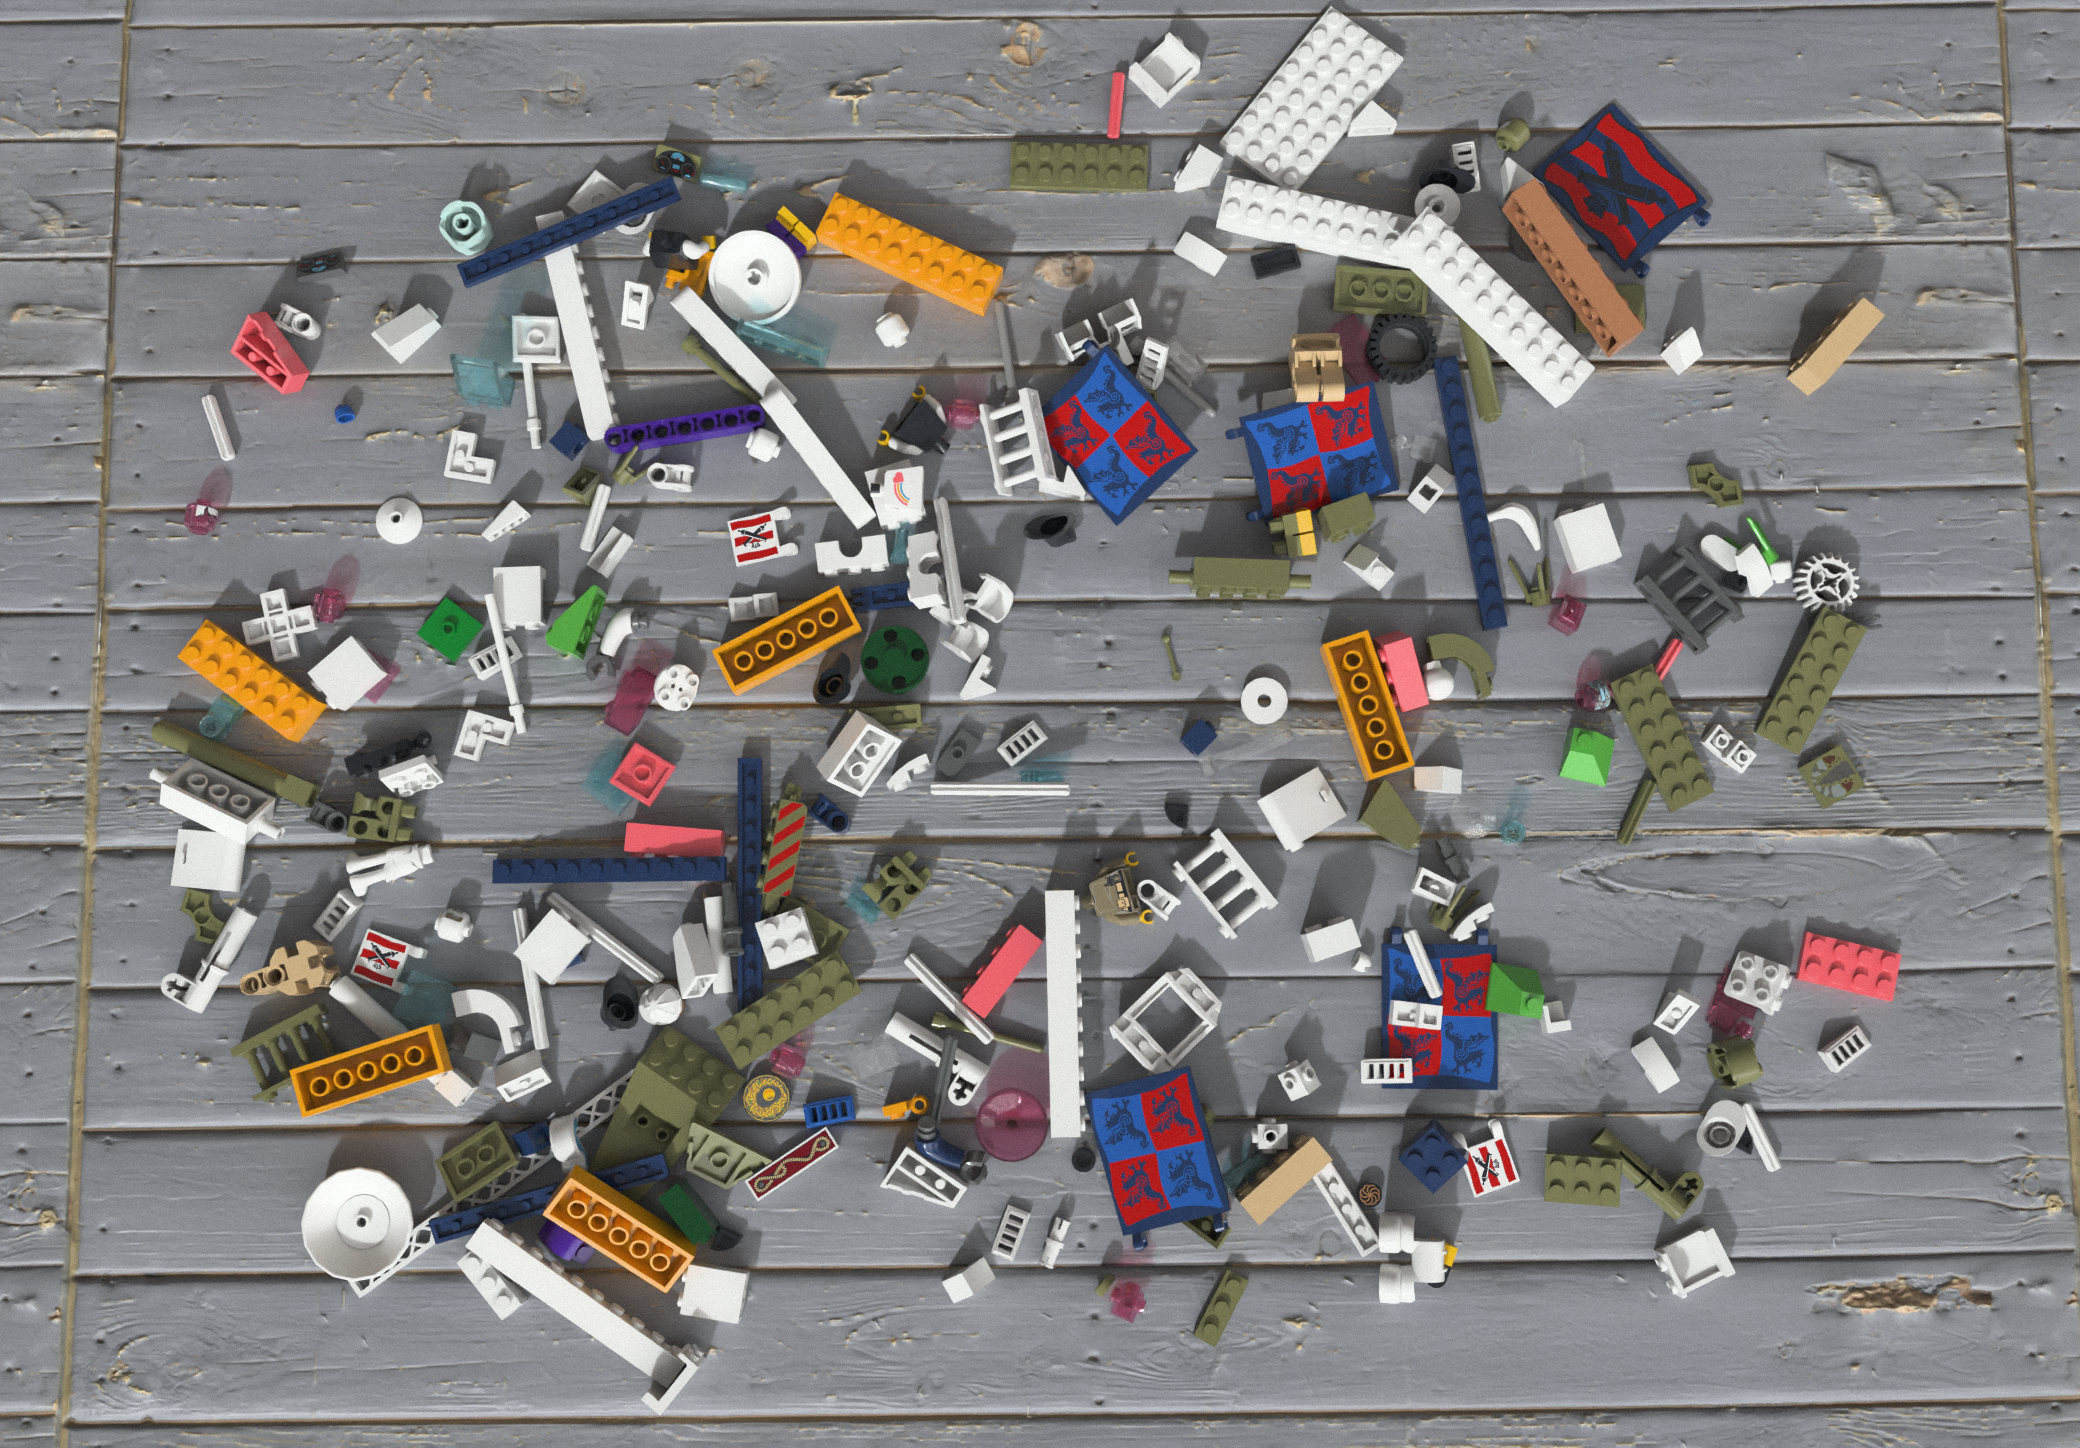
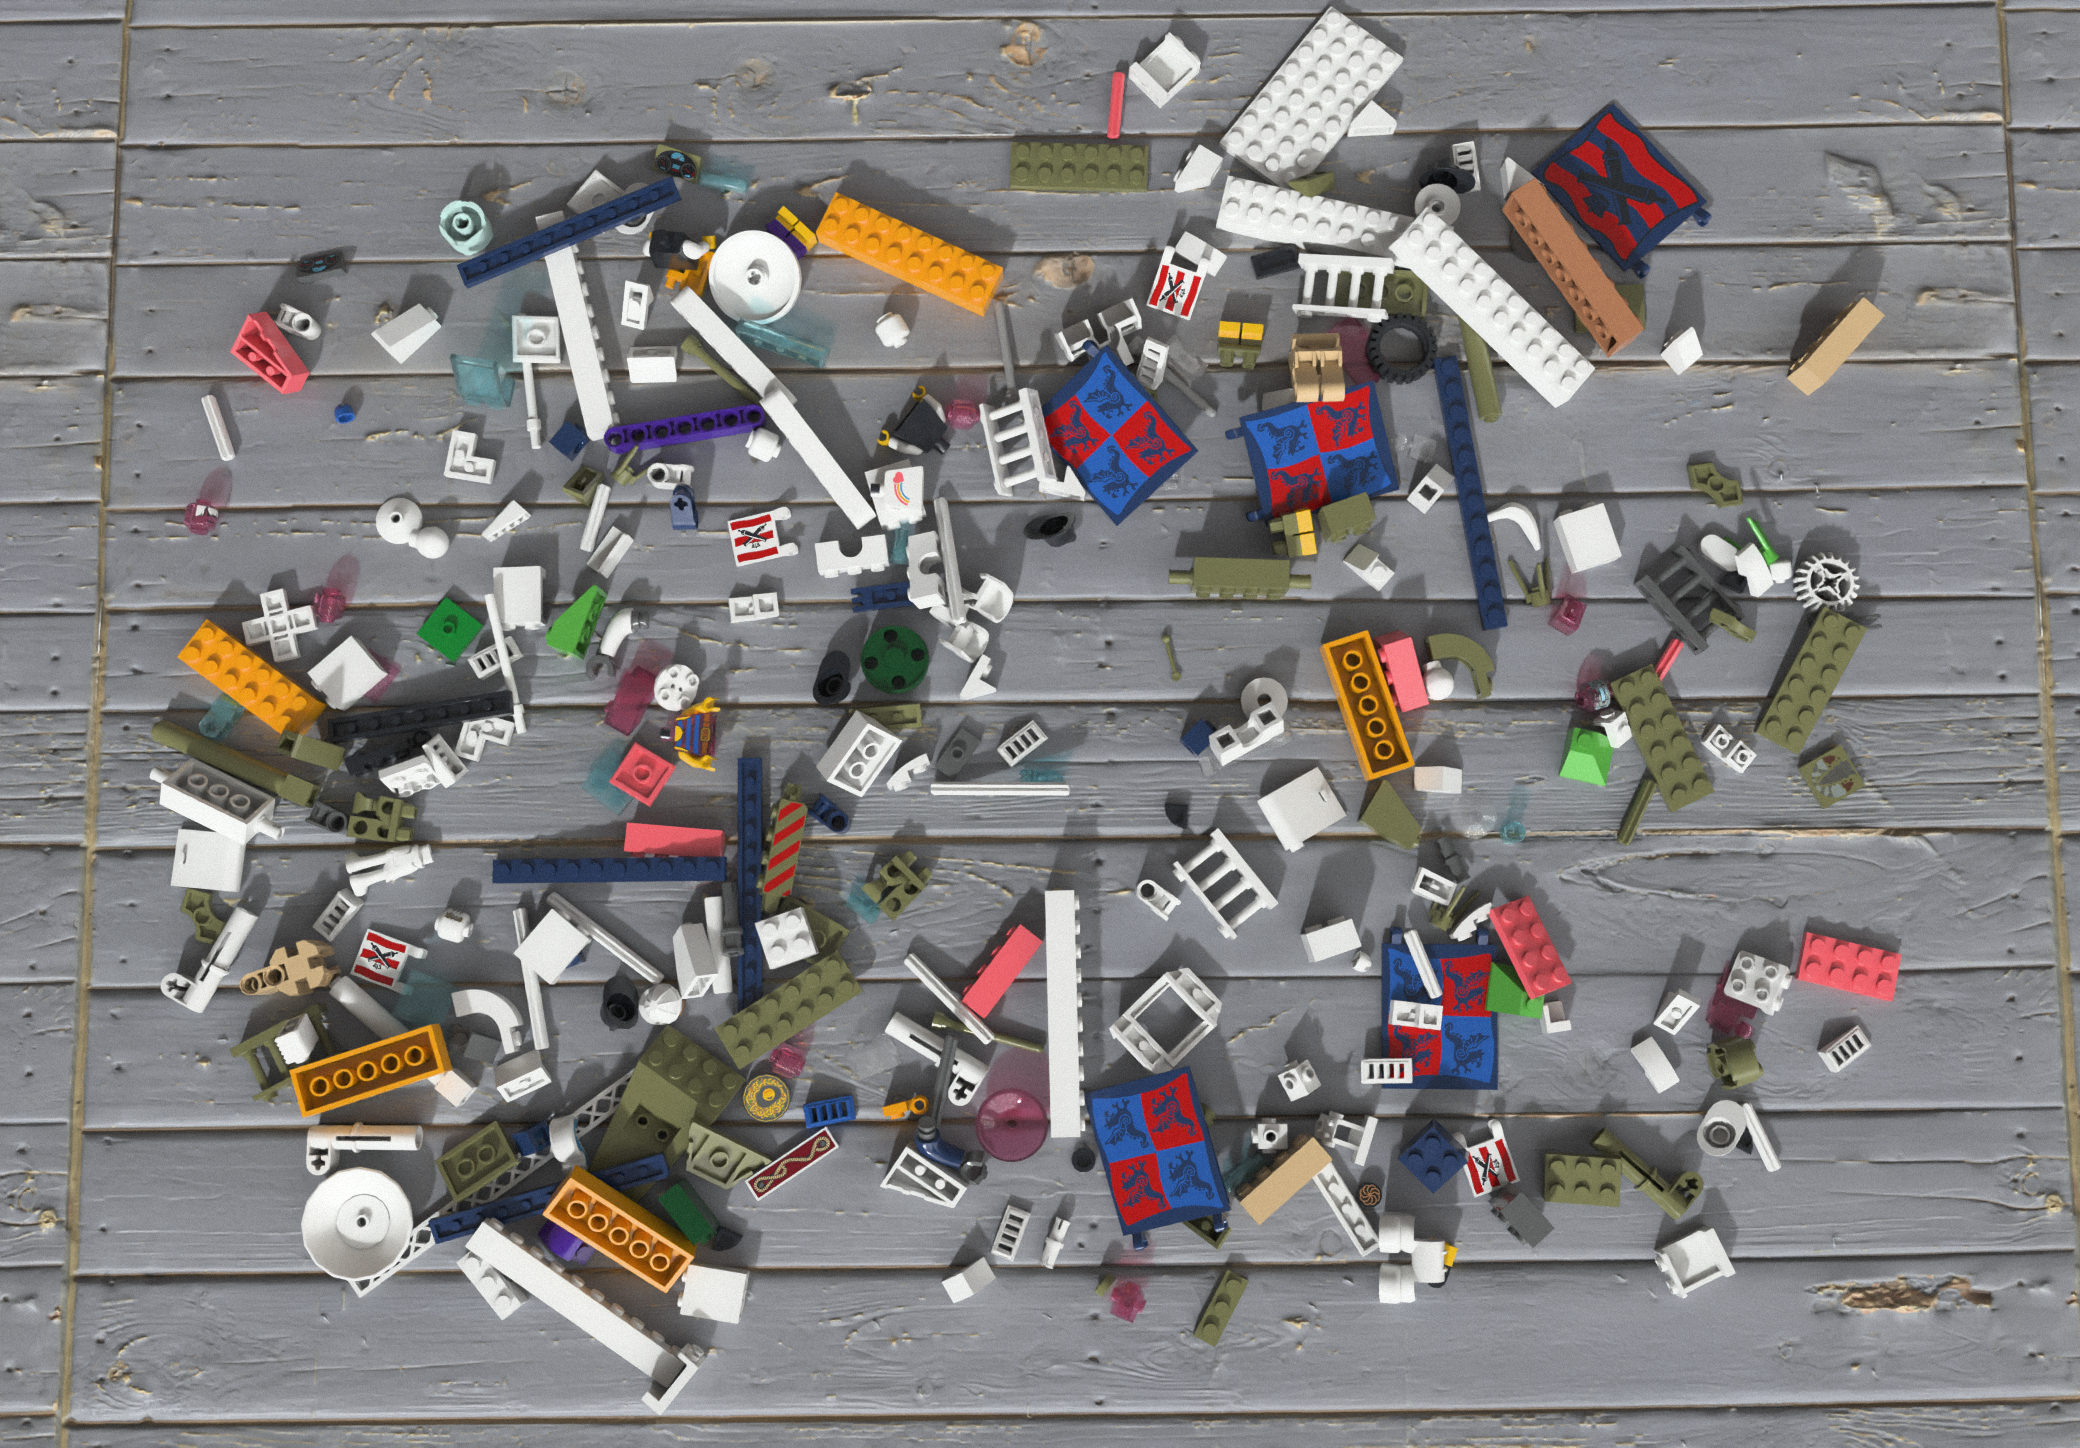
light orange brick [712,585,862,696] -> none
dark tan torso [1081,852,1154,926] -> none
olive head [1496,117,1530,153] -> none
none -> white brick [274,1013,319,1064]
none -> olive slope [275,729,345,771]
none -> white piece [306,1122,423,1175]
none -> black plate [327,690,514,744]
none -> white piece [408,526,449,559]
none -> white slope [422,733,469,788]
none -> white panel [627,346,678,383]
none -> torso [660,697,720,771]
none -> dark blue piece [670,484,698,530]
none -> flag [1146,246,1210,320]
none -> white arch [1209,702,1284,766]
none -> olive hips [1217,321,1264,369]
none -> olive slope [1288,171,1335,198]
none -> white fence [1292,253,1395,322]
none -> white tile [1314,1111,1378,1166]
none -> dark grey brick [1488,1182,1555,1248]
none -> coral plate [1489,895,1572,1000]
none -> white bracket [1593,709,1632,748]
none -> olive tile [1709,608,1757,644]

